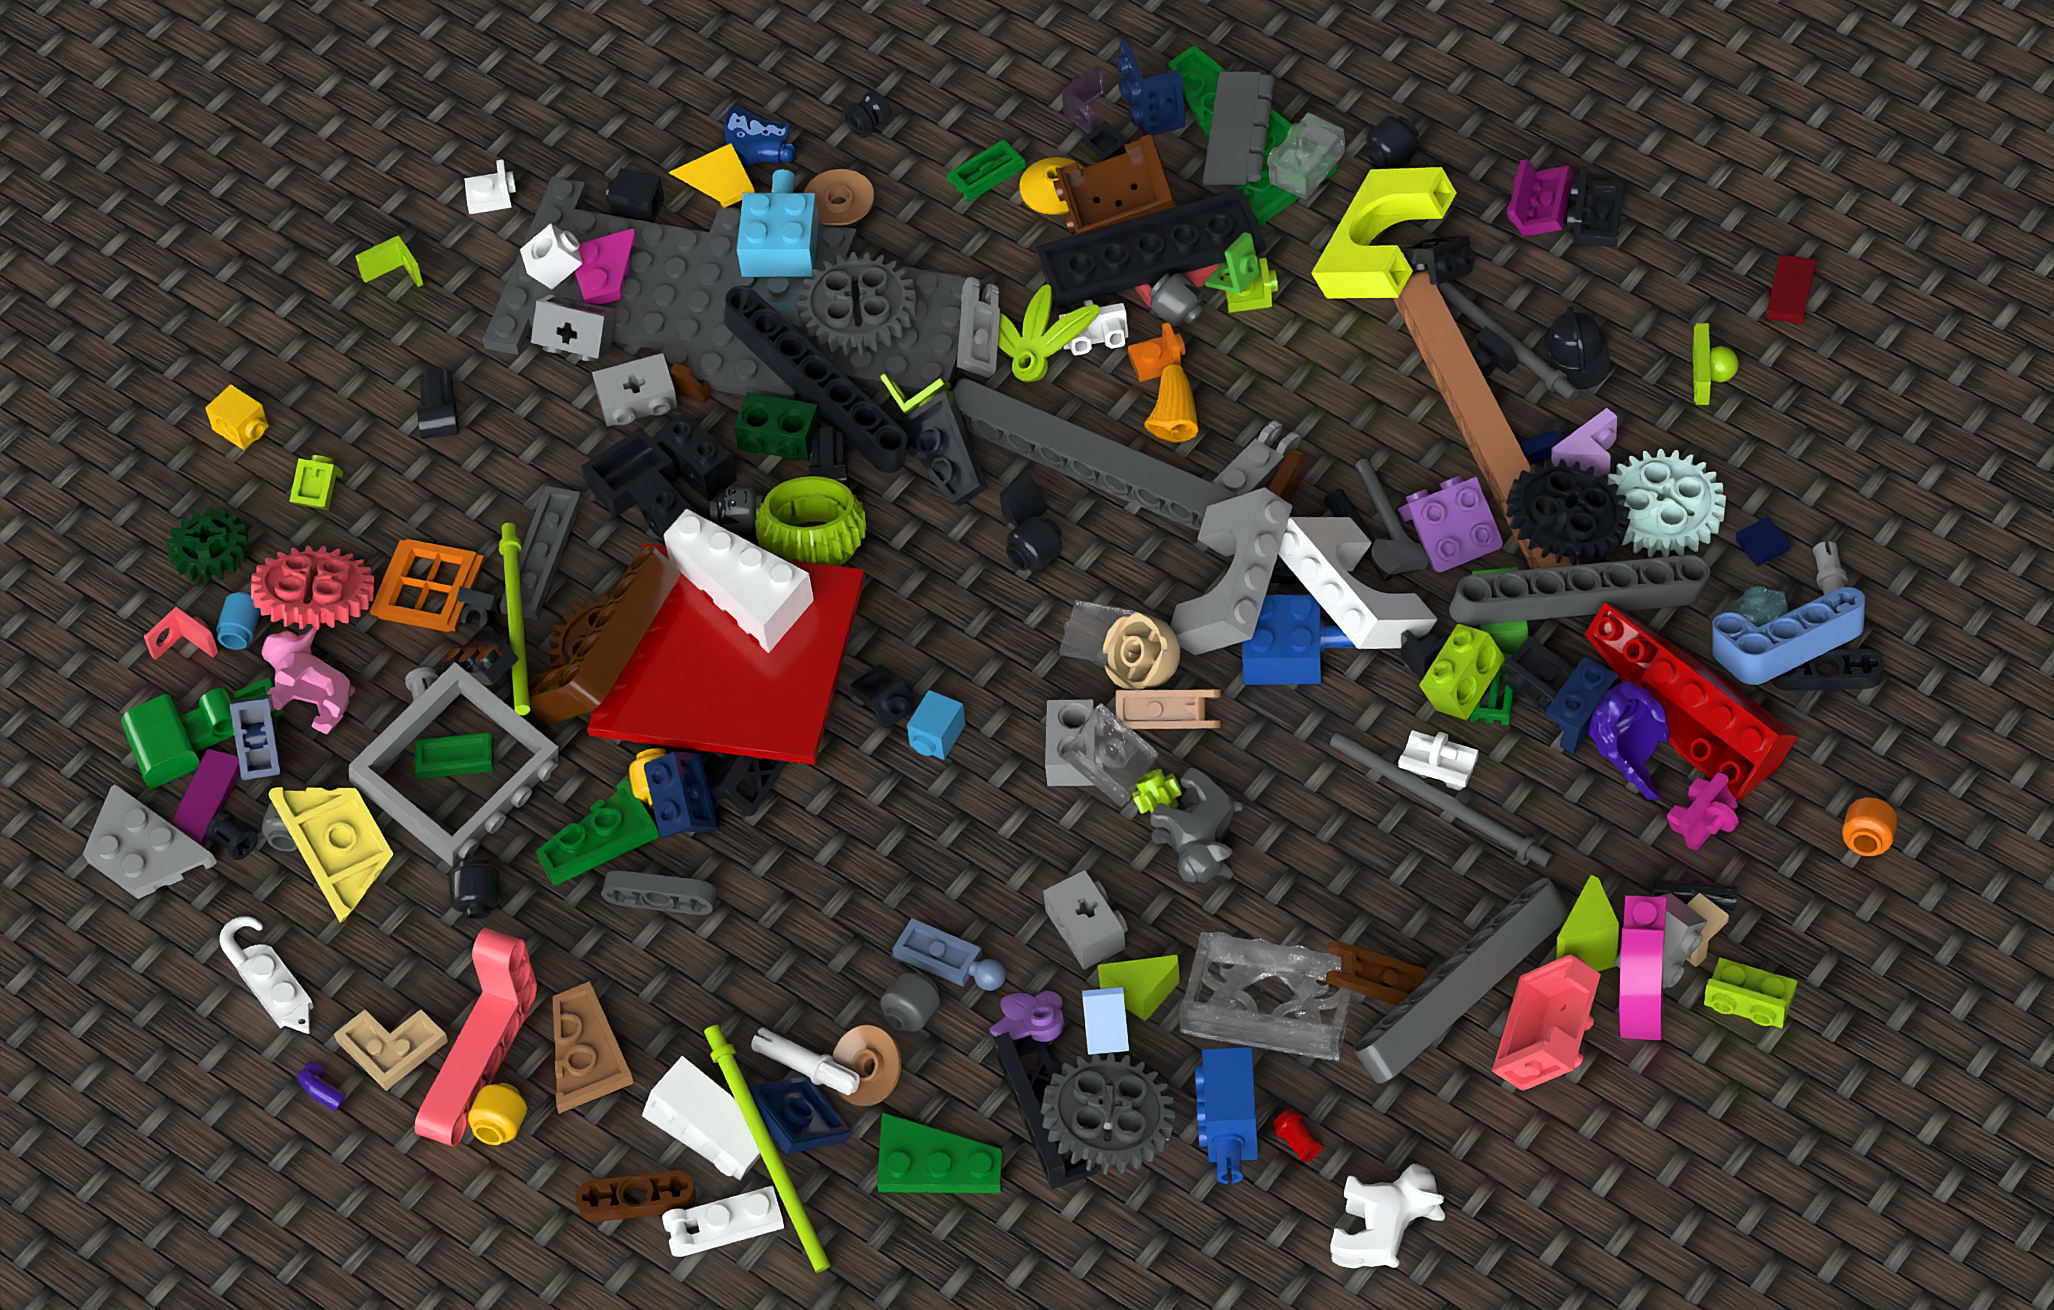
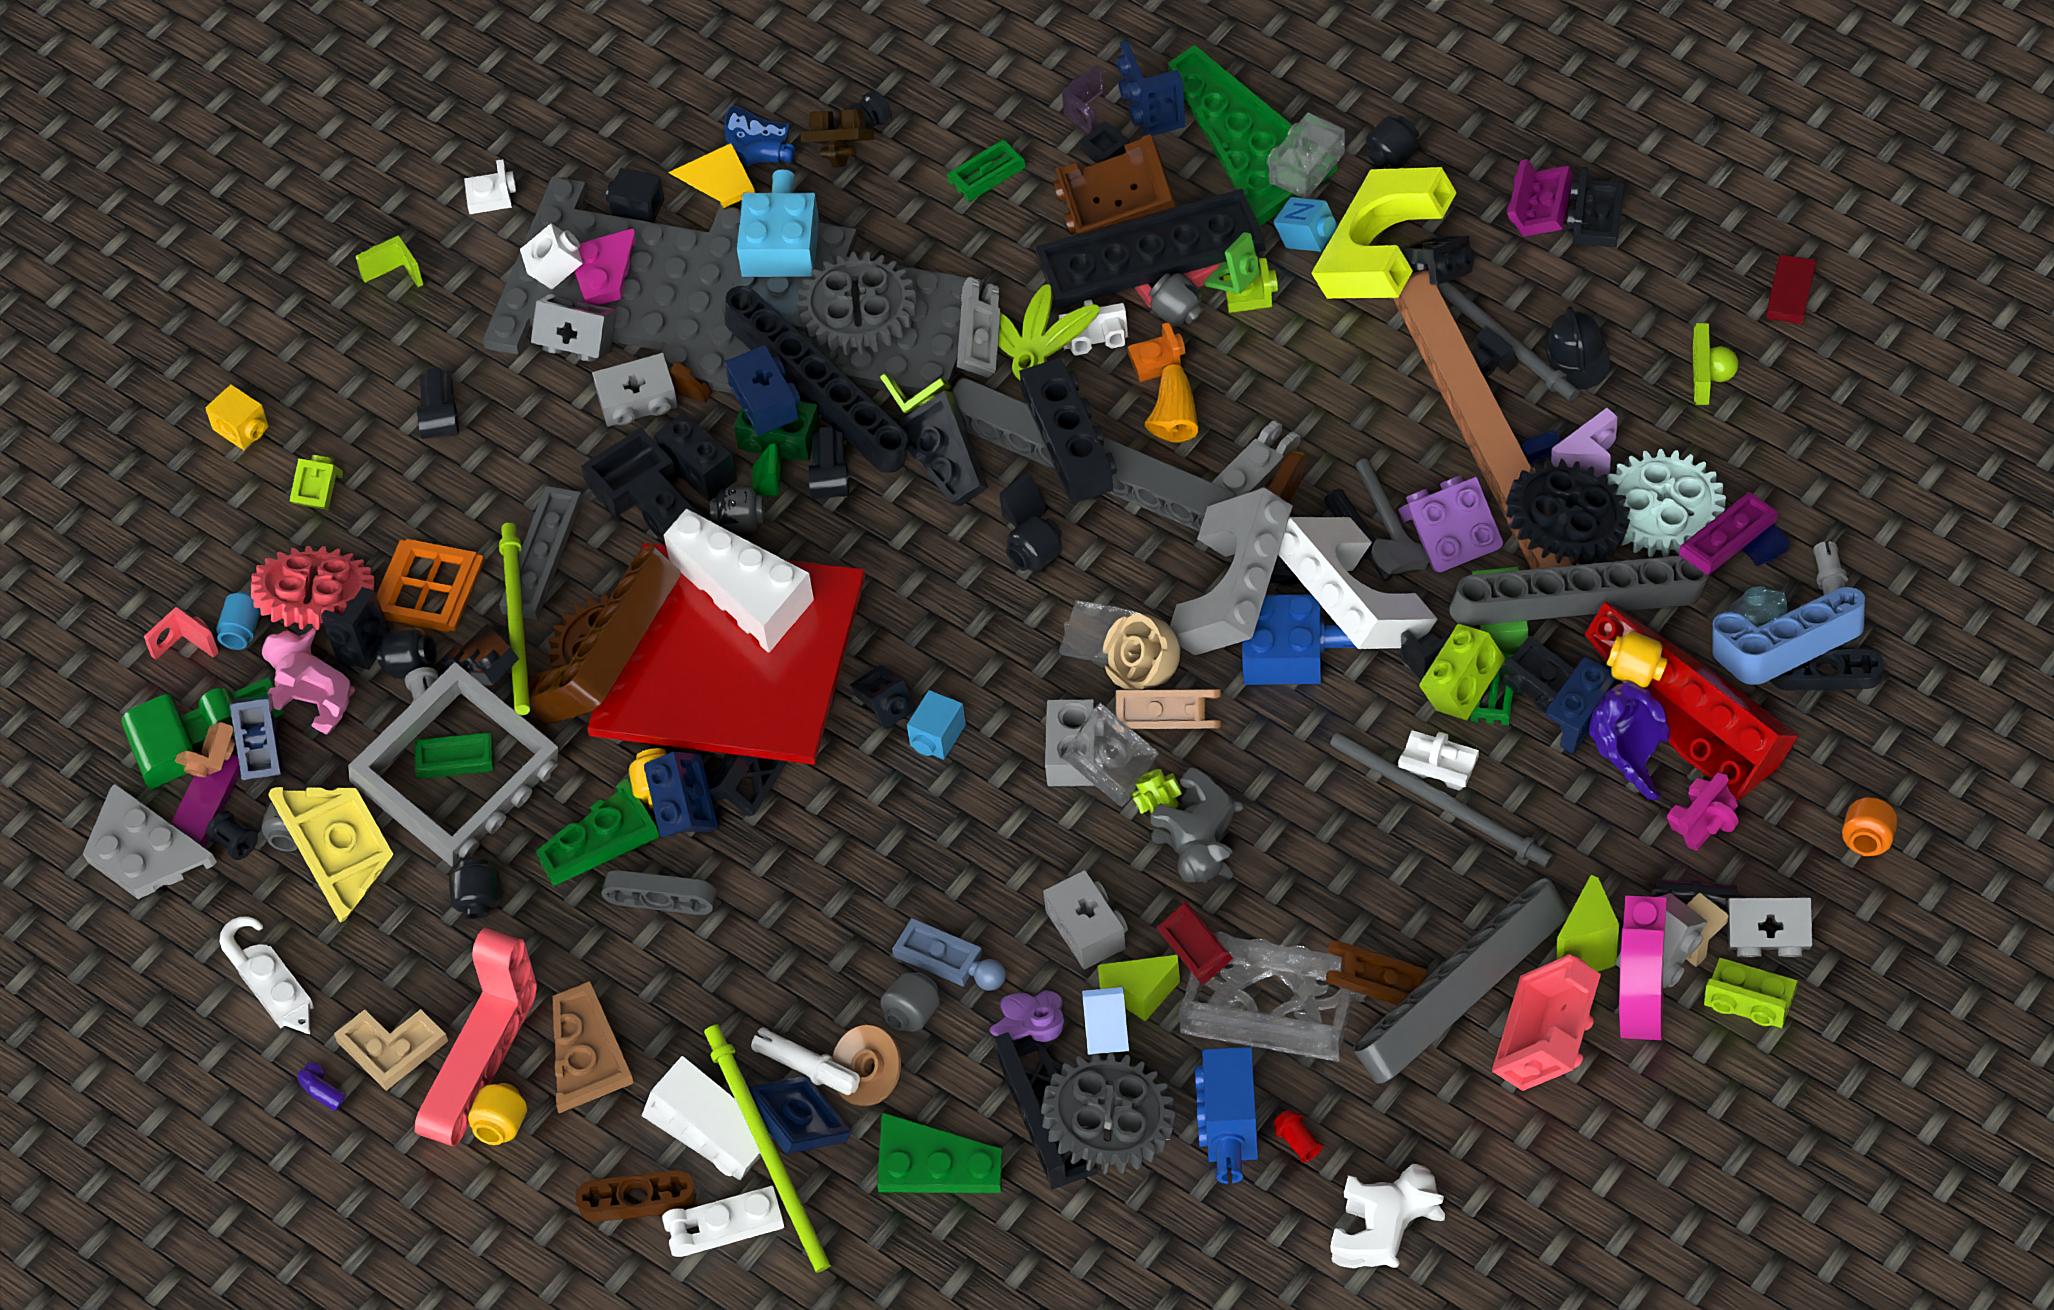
dark green gear [166,507,250,583] -> none
black tile [456,586,502,628] -> none
lime gear [755,476,866,566] -> none
medium nougat dish [804,169,874,226] -> none
yellow dish [1019,157,1084,215] -> none
dark grey windscreen [1203,72,1275,185] -> none
none -> nougat bracket [175,722,235,777]
none -> black bracket [320,587,390,670]
none -> black head [377,627,437,679]
none -> dark blue brick [724,345,800,436]
none -> green slope [751,444,781,496]
none -> dark brown hips [801,109,874,168]
none -> black brick [1019,357,1117,504]
none -> dark red tile [1156,901,1233,985]
none -> dark azure brick [1274,197,1338,252]
none -> yellow head [1606,631,1668,688]
none -> magenta tile [1678,492,1779,575]
none -> light grey brick [1727,898,1812,957]

